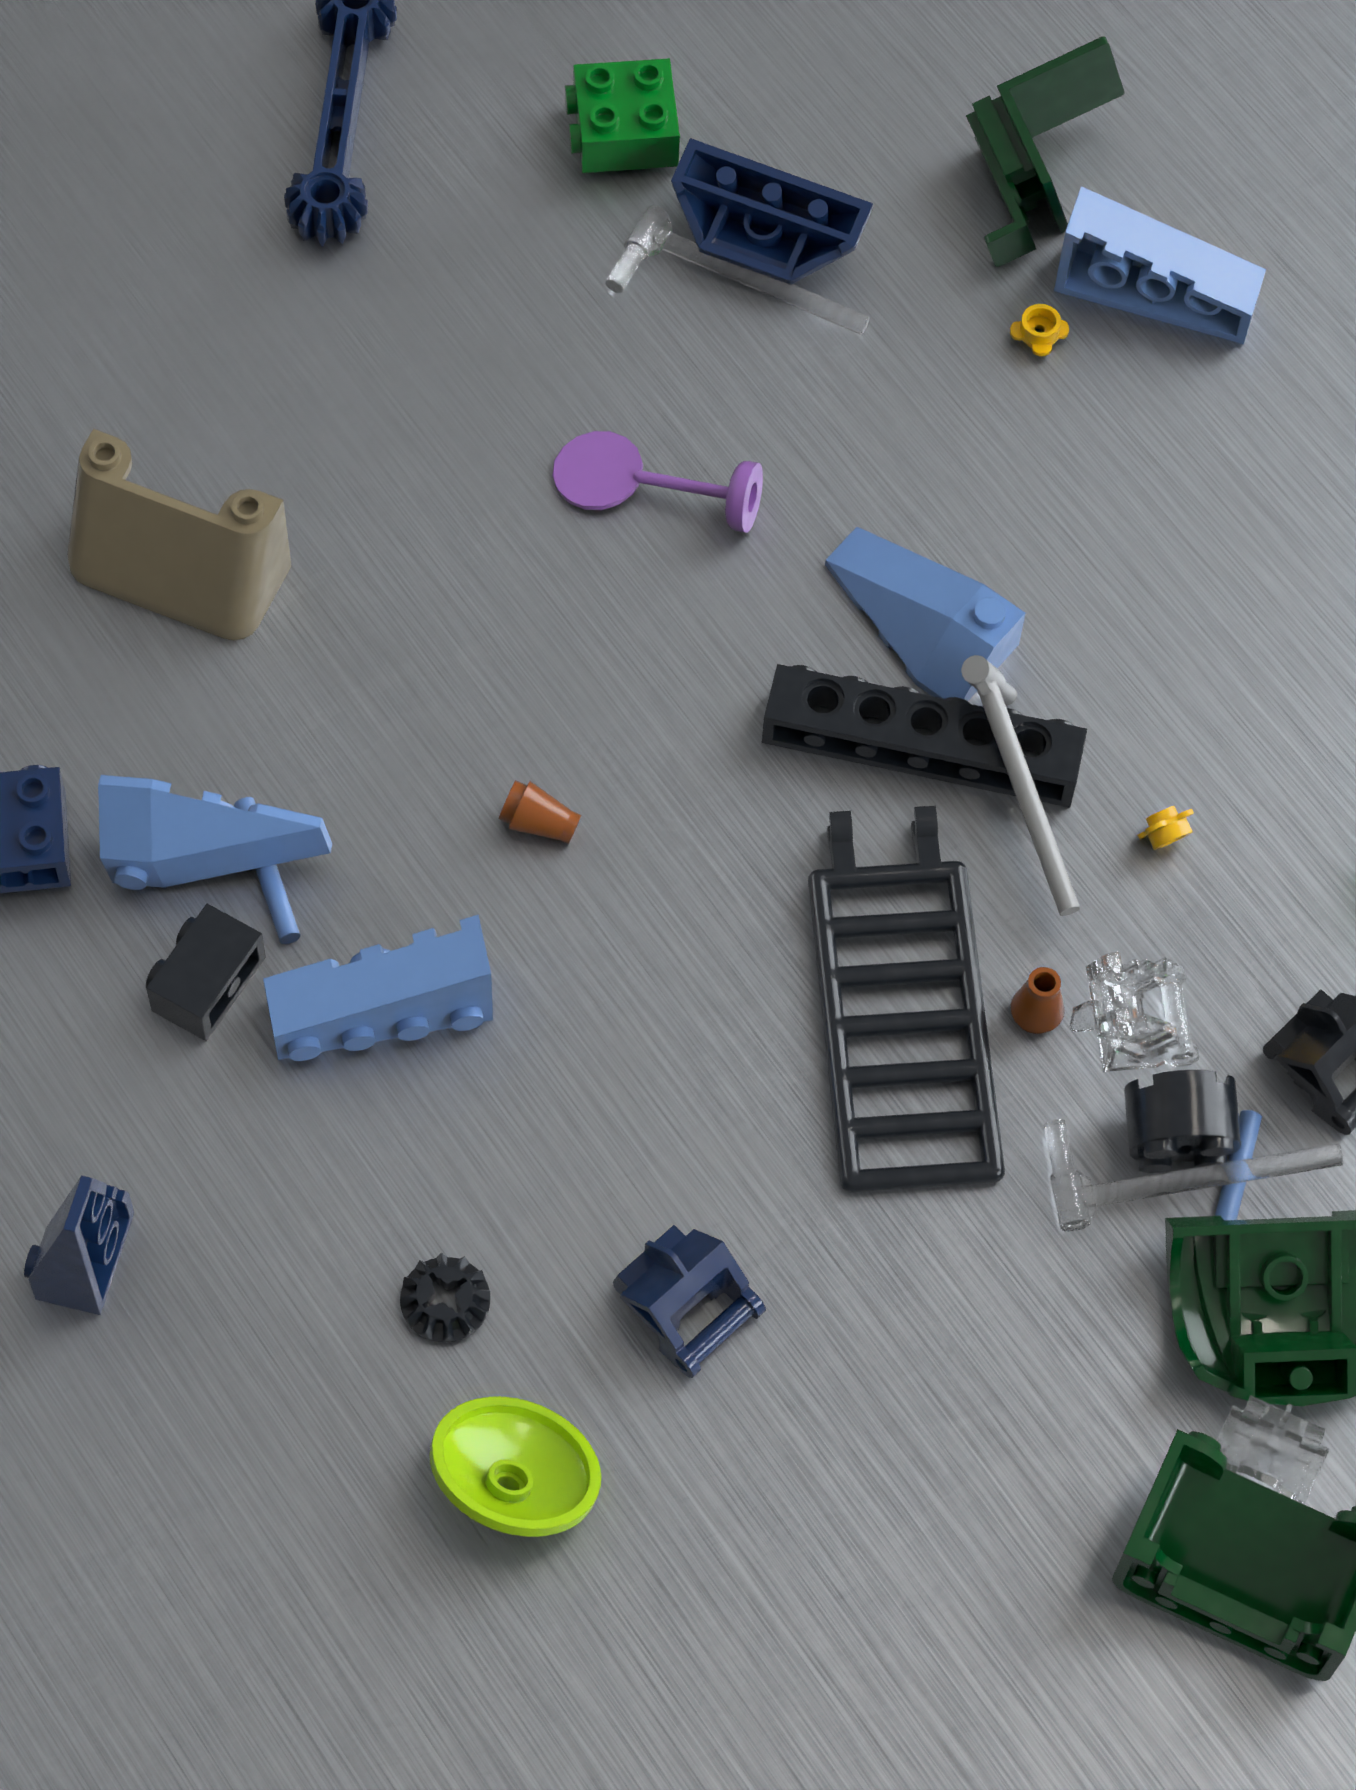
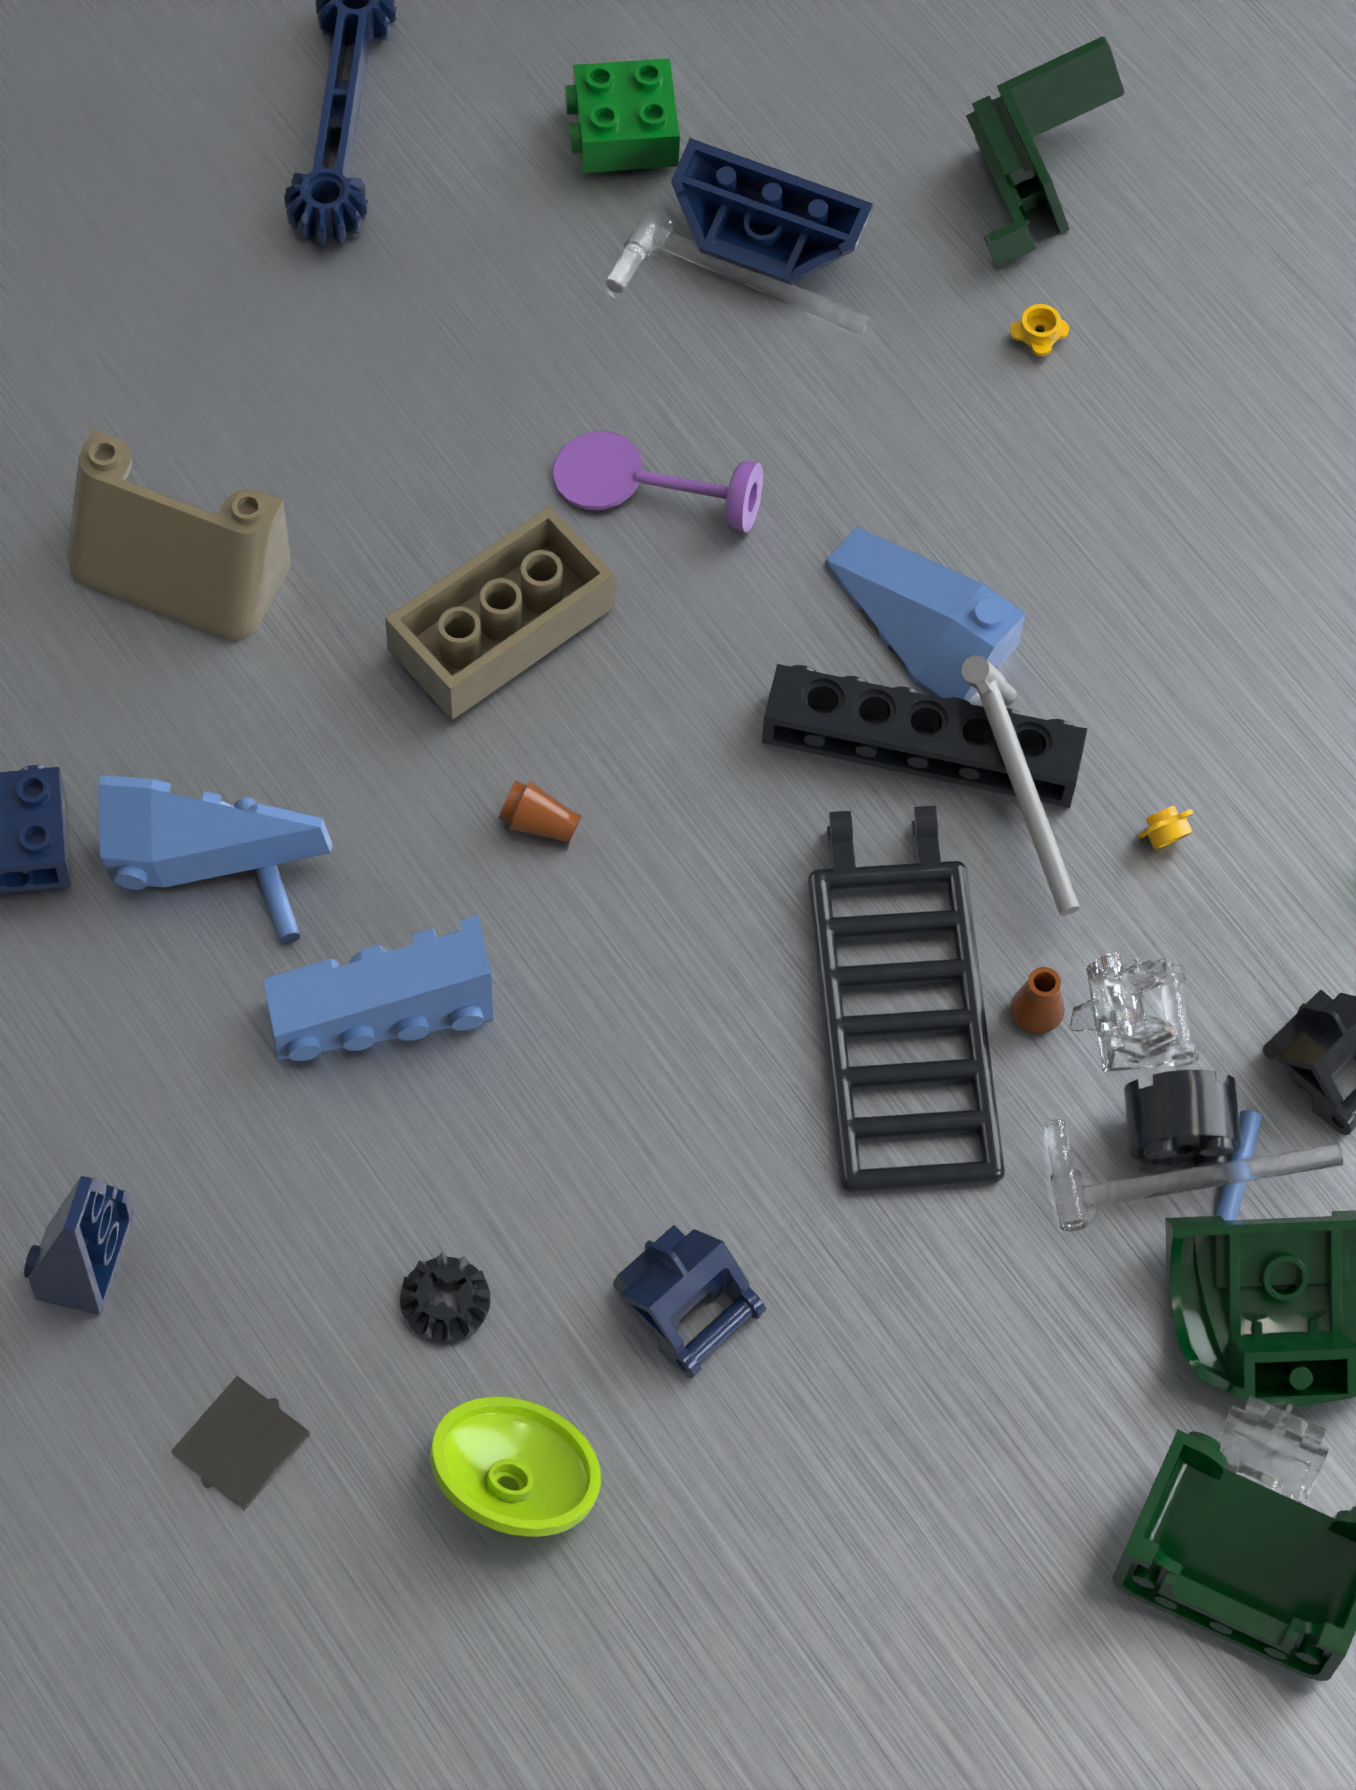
black brick [146,903,266,1042] -> none
medium blue wedge [1054,186,1266,344] -> none
none -> clear smoke piece [171,1376,310,1511]
none -> dark tan brick [385,505,615,720]

